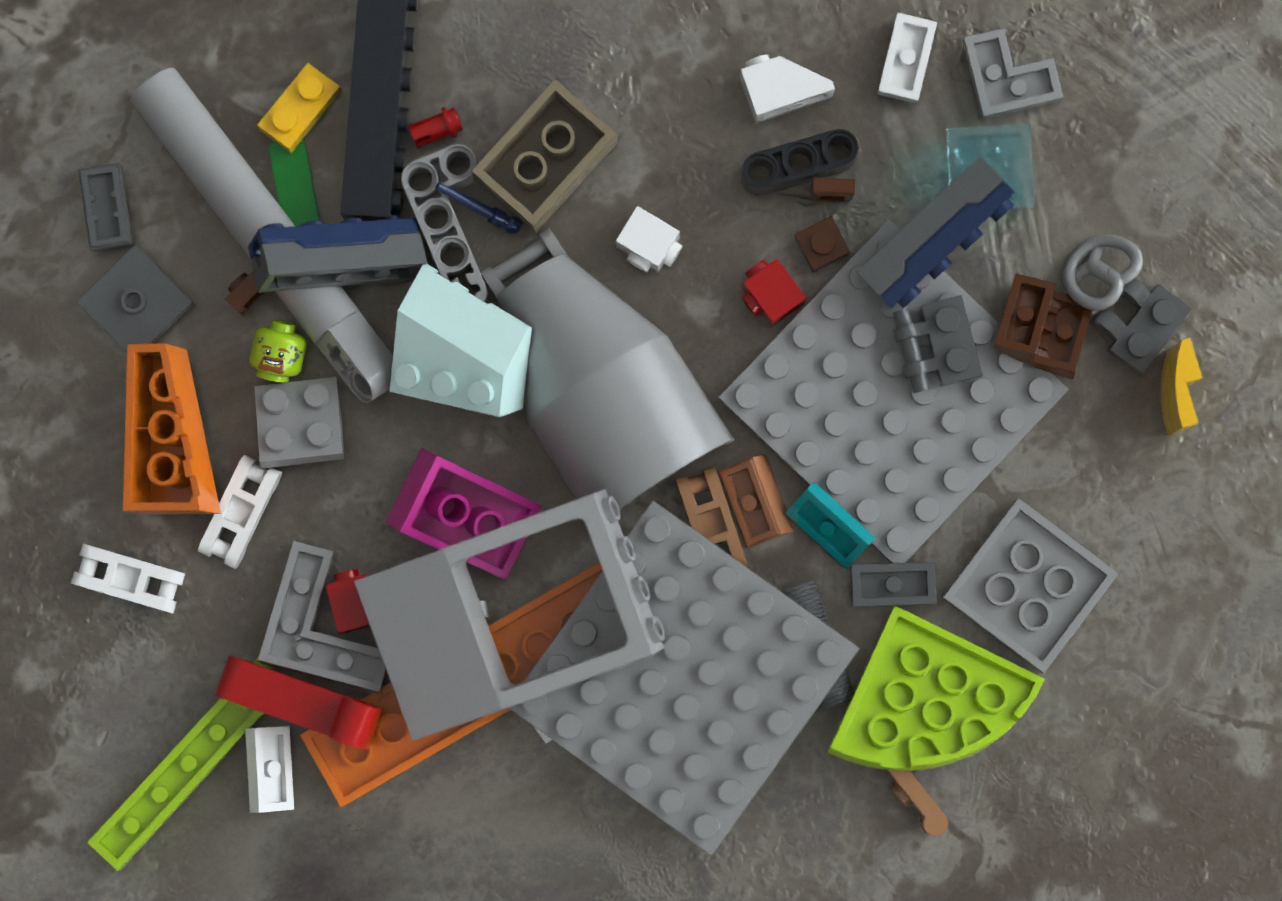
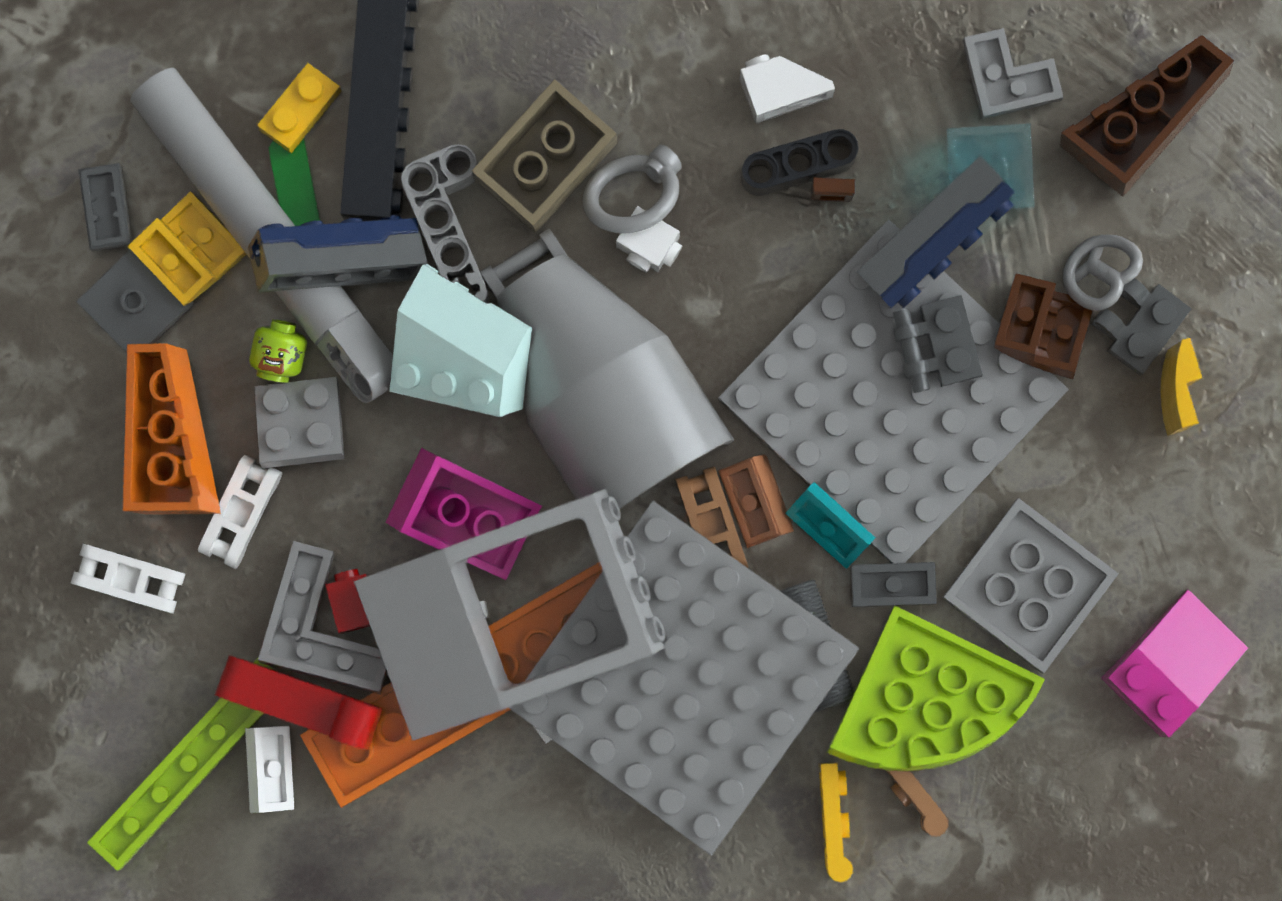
reddish brown plate [225,271,266,316] -> none
red pin [408,107,464,149] -> none
dark blue piece [435,183,522,233] -> none
red brick [741,259,806,328] -> none
reddish brown plate [794,216,850,272] -> none
white plate [877,13,937,104] -> none
none -> yellow slope [128,191,246,306]
none -> light grey piece [582,145,682,233]
none -> yellow plate [818,762,853,882]
none -> reddish brown wedge [1060,35,1234,197]
none -> slope [1101,590,1248,738]

